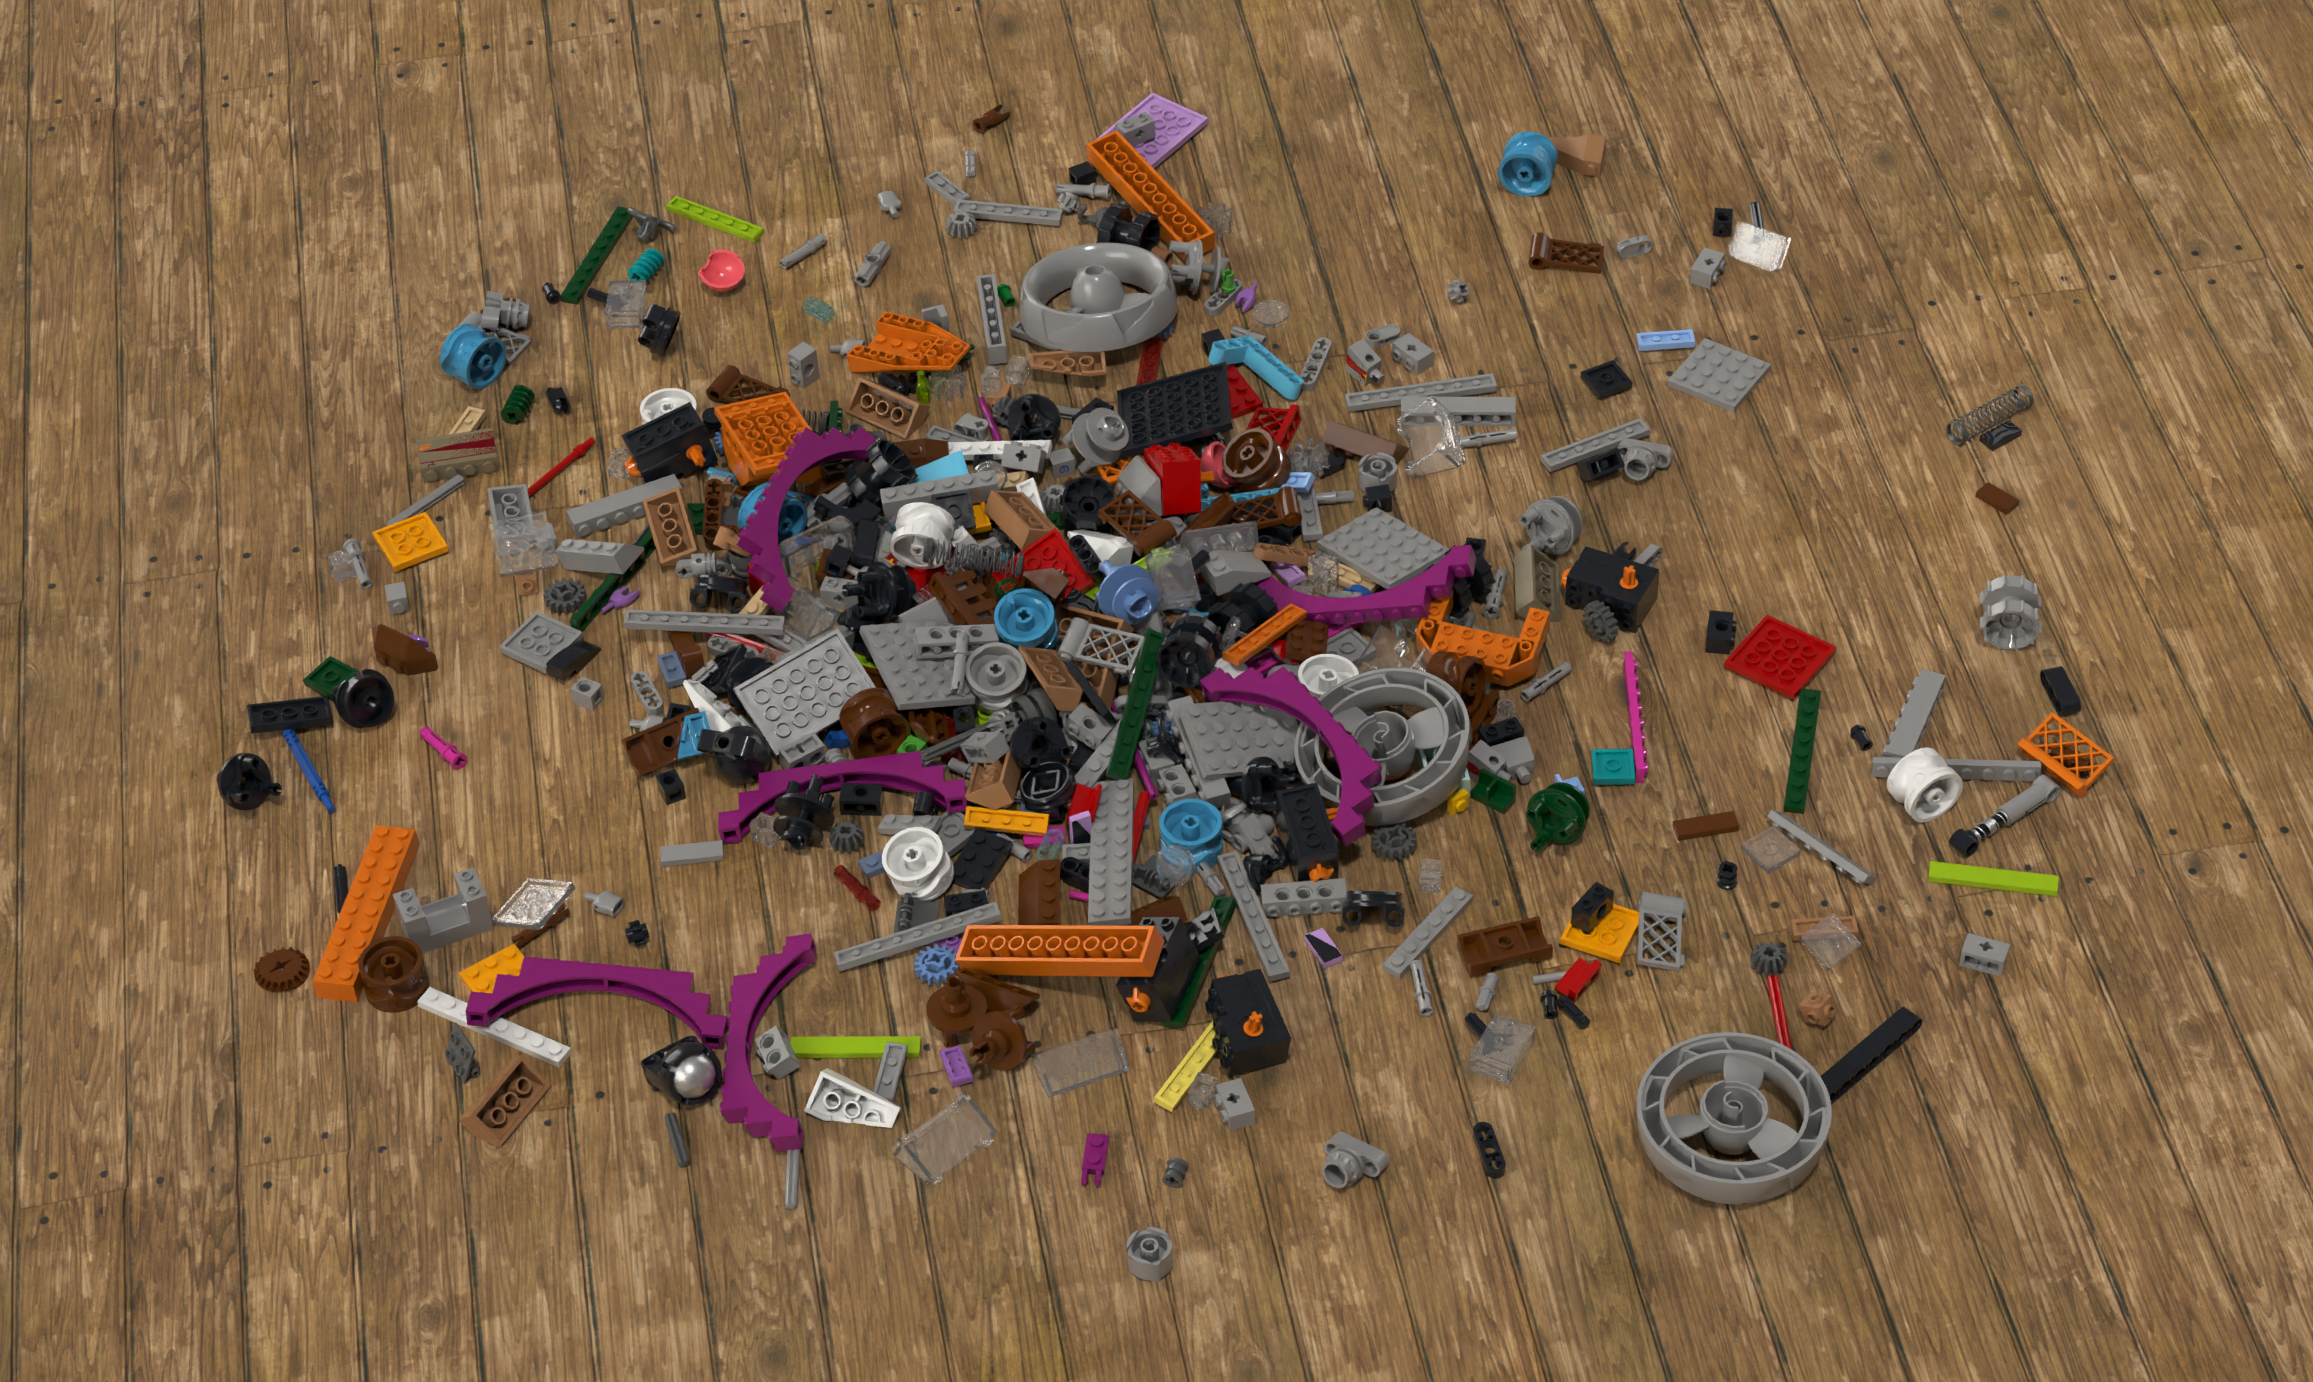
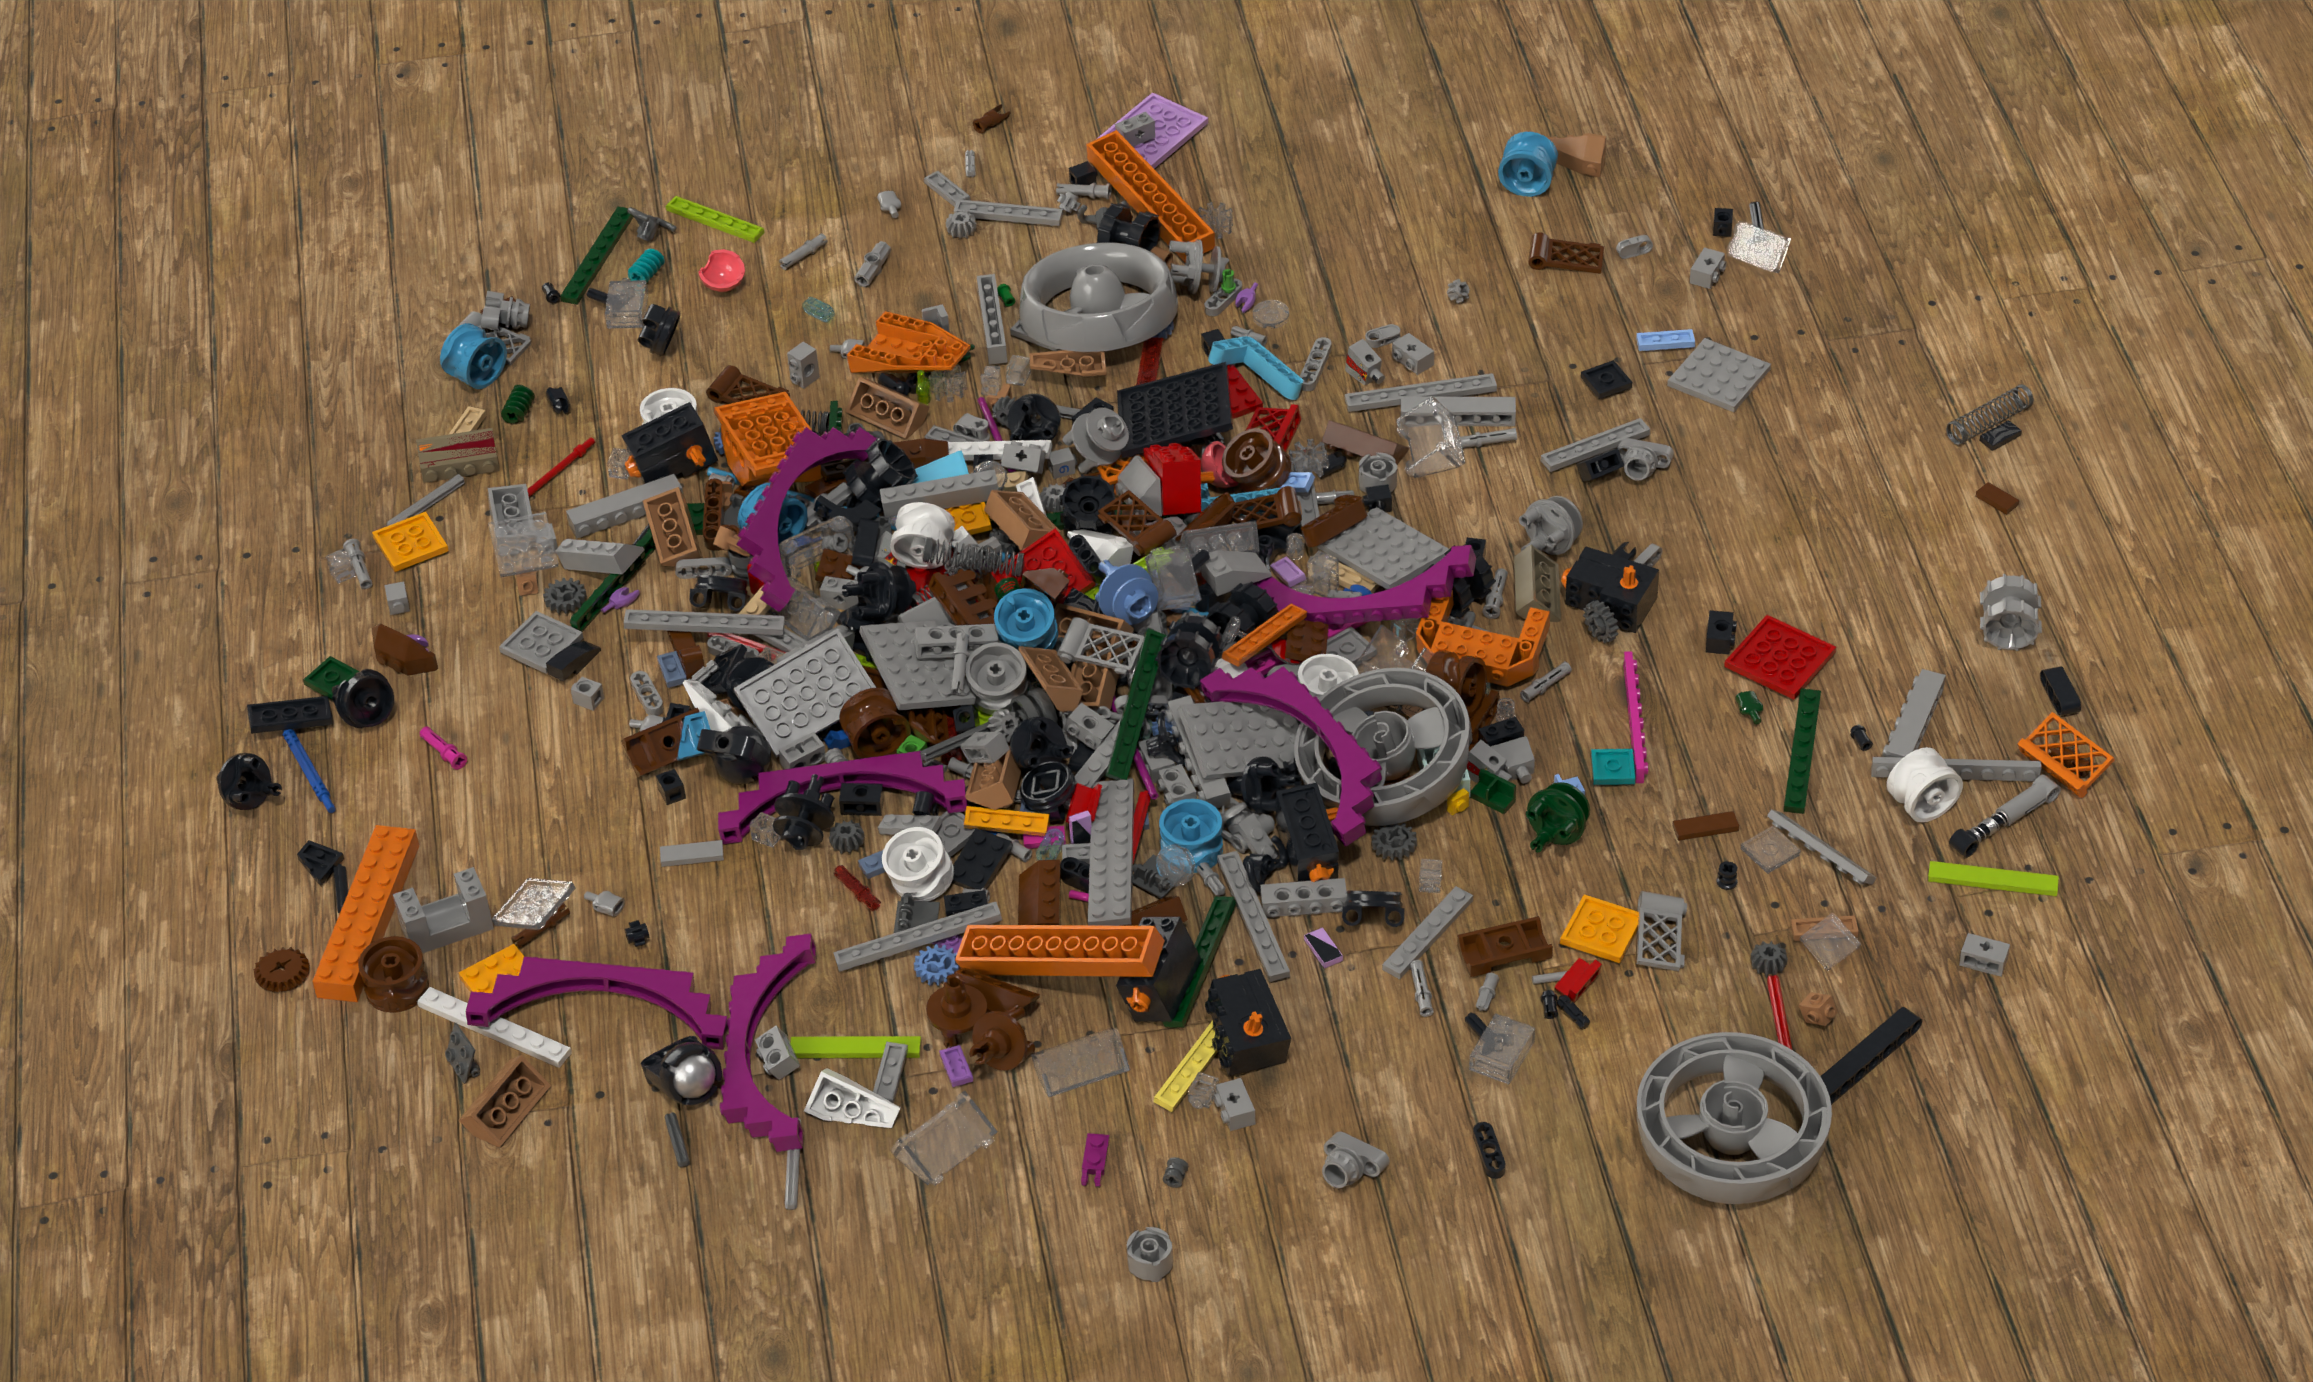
light grey piece [691,552,717,577] -> none
black piece [702,407,721,439] -> none
black brick [823,544,853,578] -> none
black plate [931,488,976,531] -> none
black tile [1065,661,1116,726] -> none
black plate [1184,908,1225,952] -> none
medium nougat beam [1253,543,1325,568] -> none
black brick [1571,882,1614,934] -> none
none -> black wing [297,840,344,885]
none -> clear bush [1286,533,1305,560]
none -> reddish brown beam [1301,495,1368,547]
none -> dark green piece [1735,691,1763,725]

